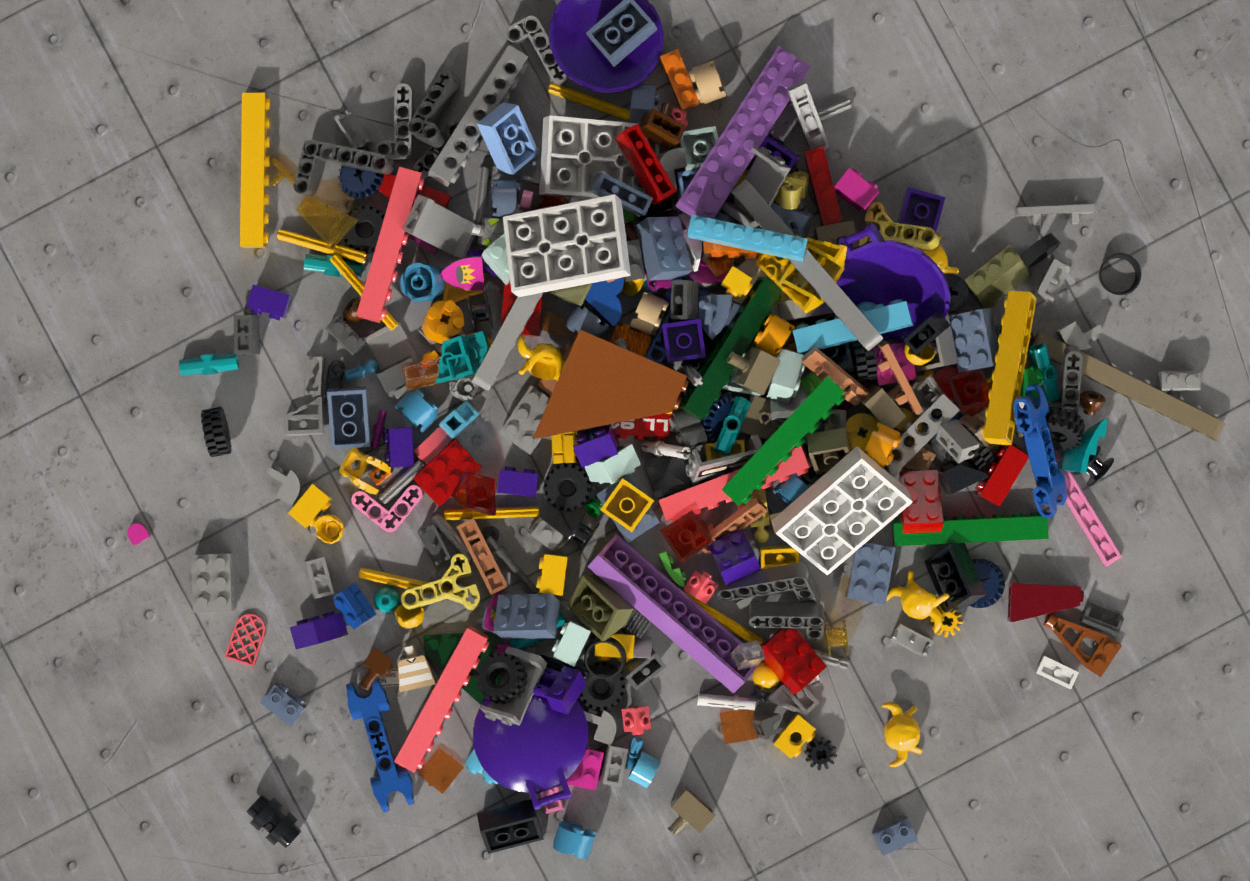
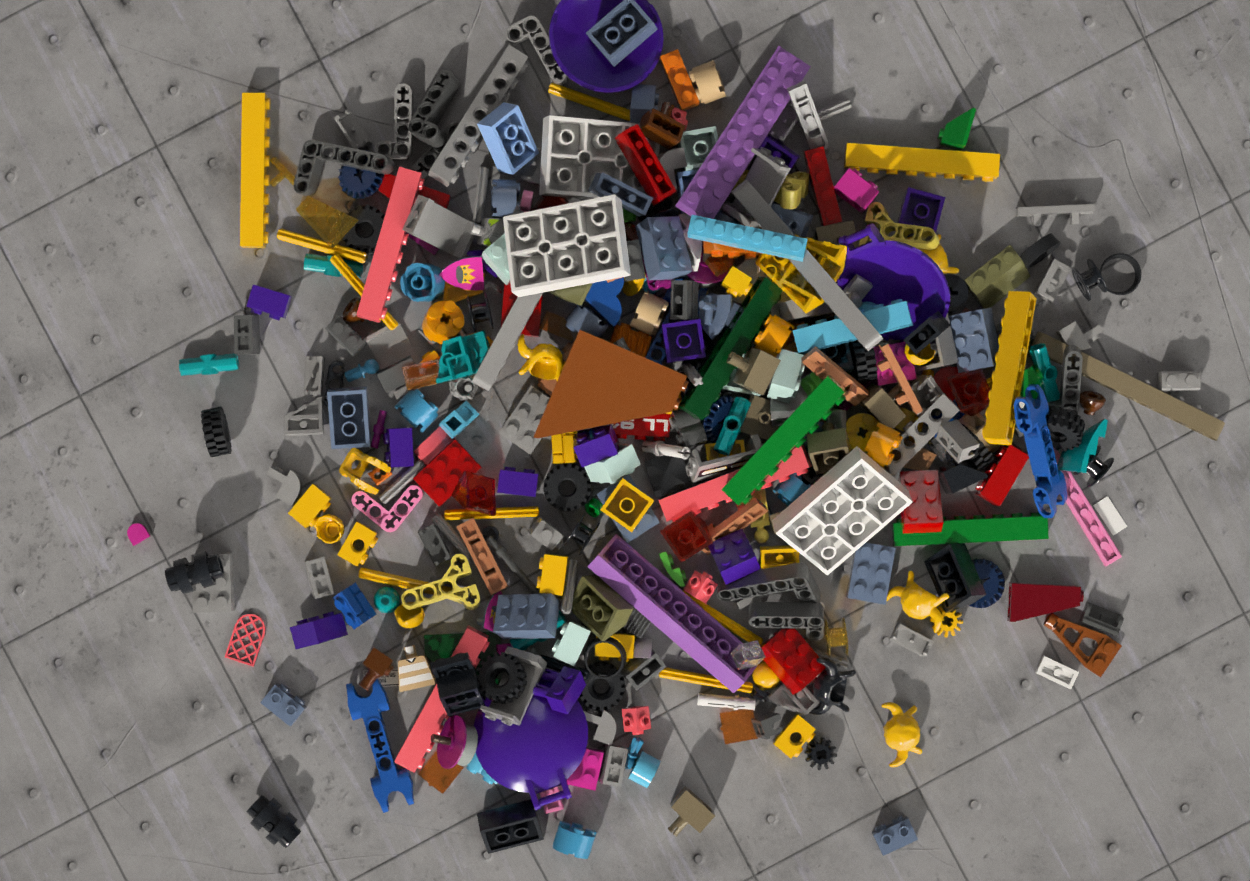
none -> black piece [165,551,225,594]
none -> yellow brick [337,522,379,566]
none -> black bracket [430,652,485,716]
none -> magenta piece [431,715,478,769]
none -> light grey axle [561,559,578,614]
none -> yellow axle [659,668,753,693]
none -> black piece [809,658,856,715]
none -> light grey tile [843,274,873,308]
none -> yellow brick [844,143,1000,182]
none -> green slope [937,108,976,151]
none -> black piece [1071,259,1107,301]
none -> white sticker [1093,496,1127,535]

